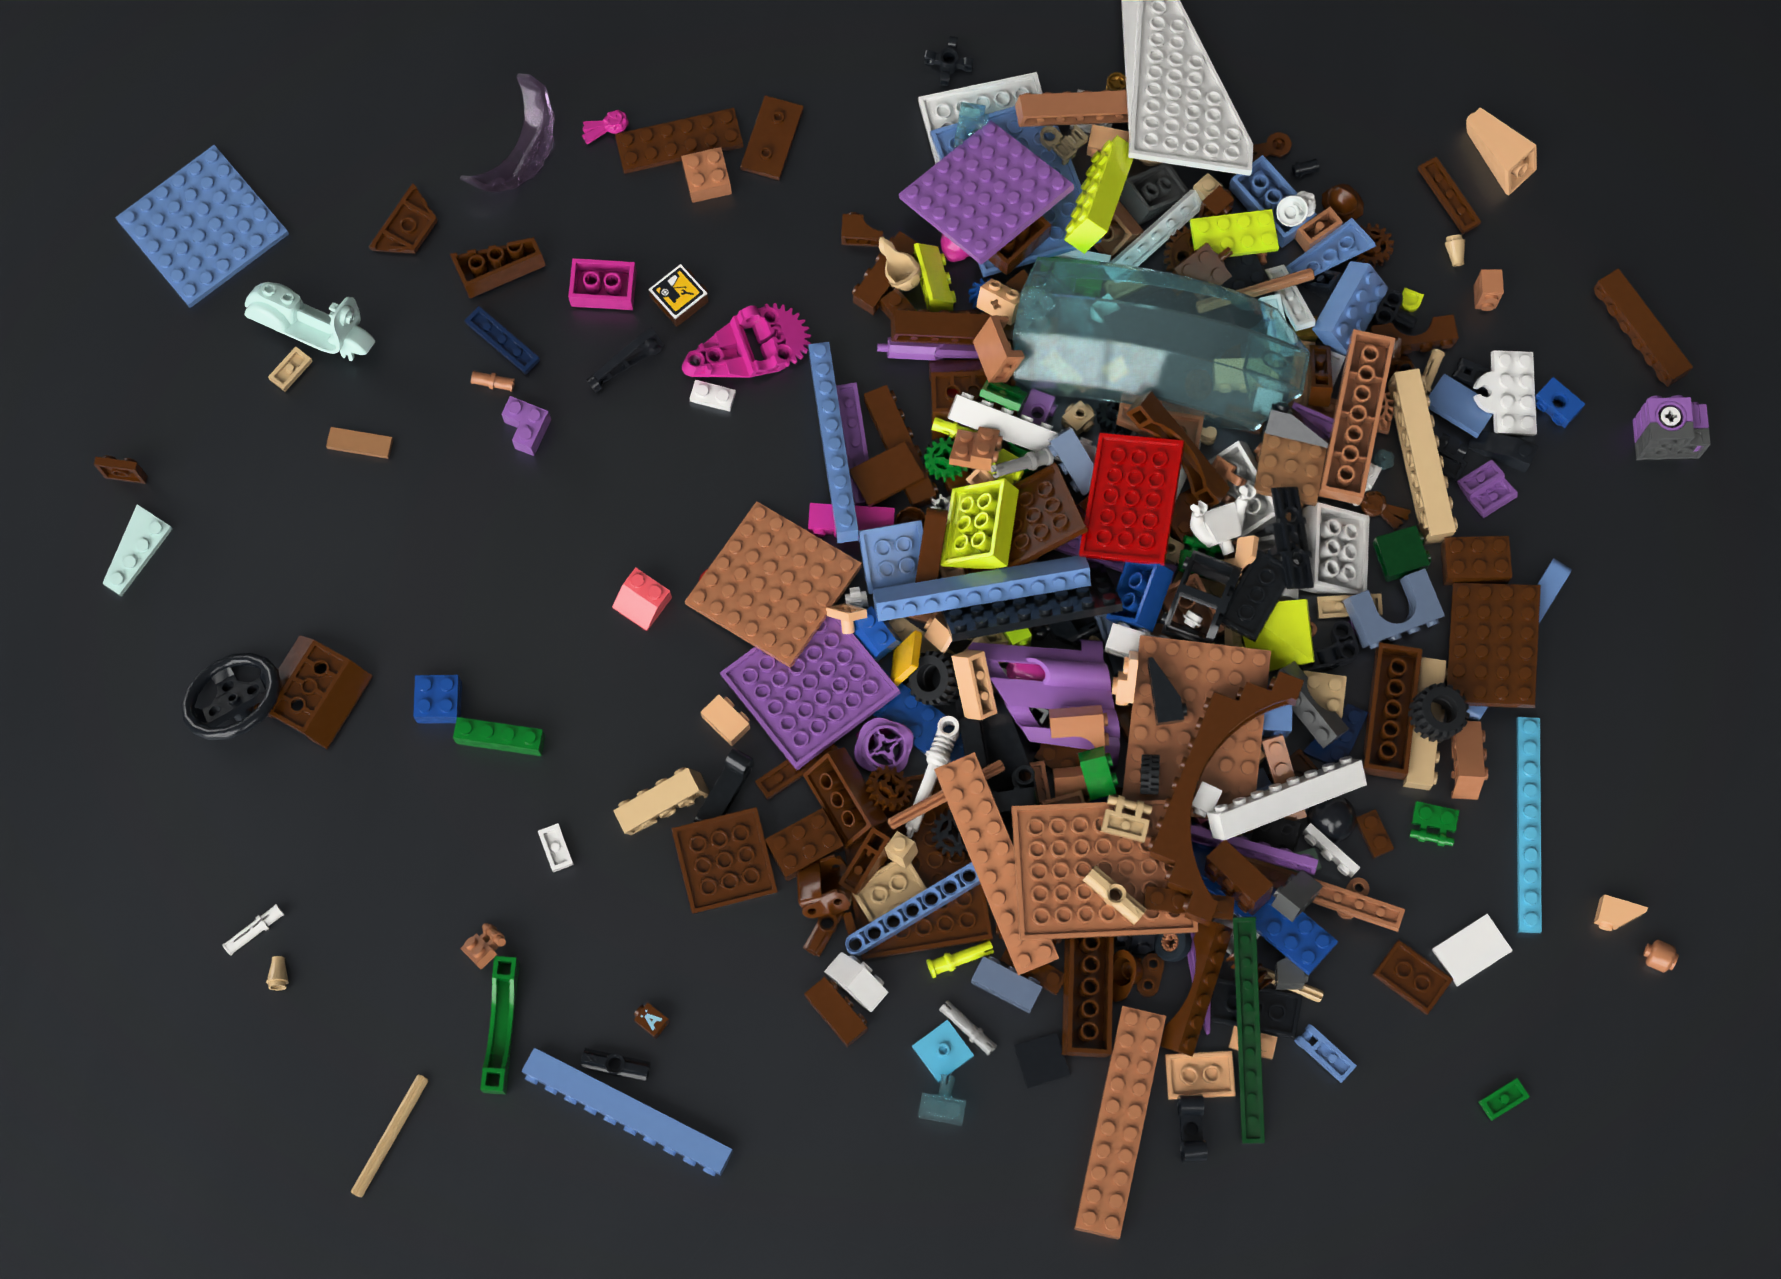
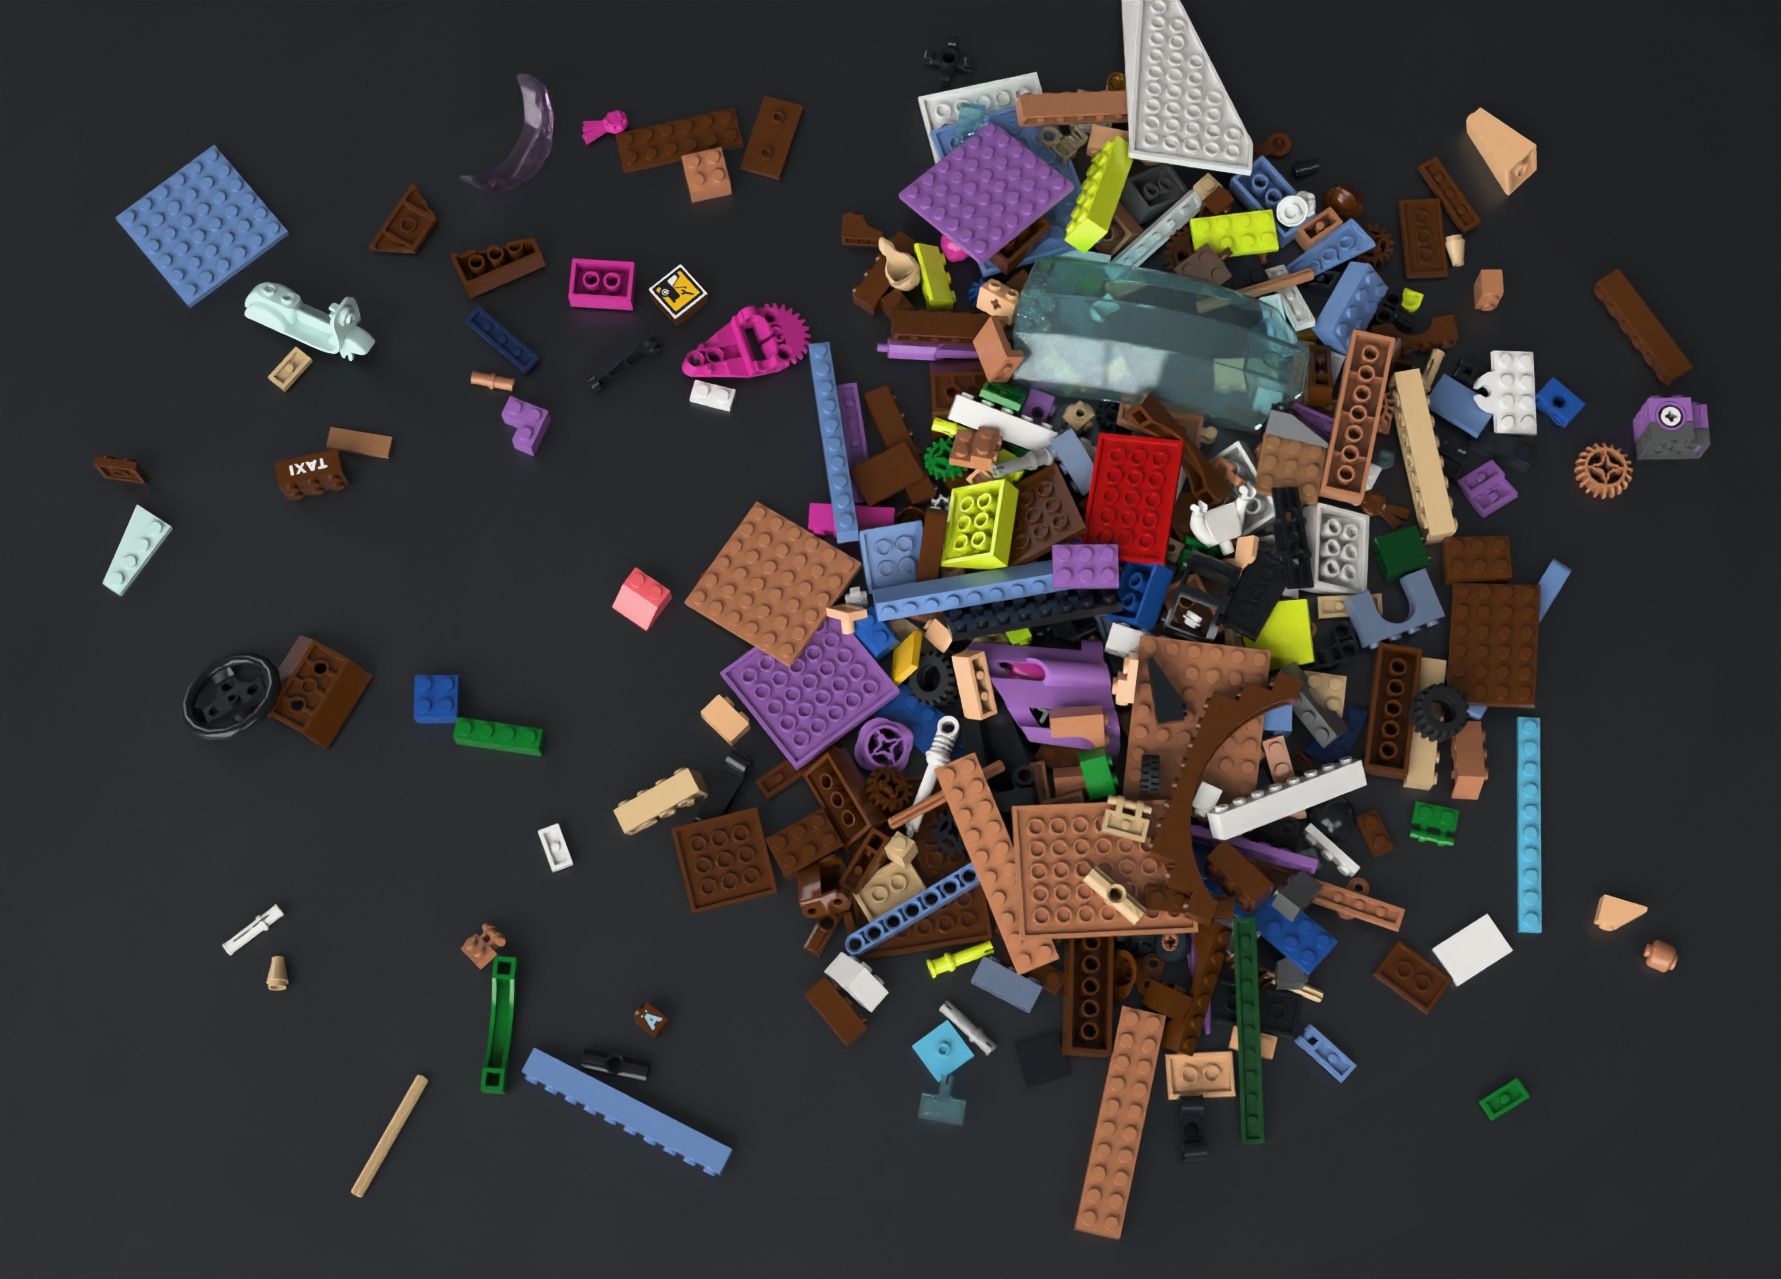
none -> reddish brown brick [274,448,350,500]
none -> medium lavender plate [1052,544,1119,589]
none -> reddish brown brick [1141,979,1193,1023]
none -> reddish brown plate [1398,198,1448,279]
none -> nougat gear [1574,442,1633,499]

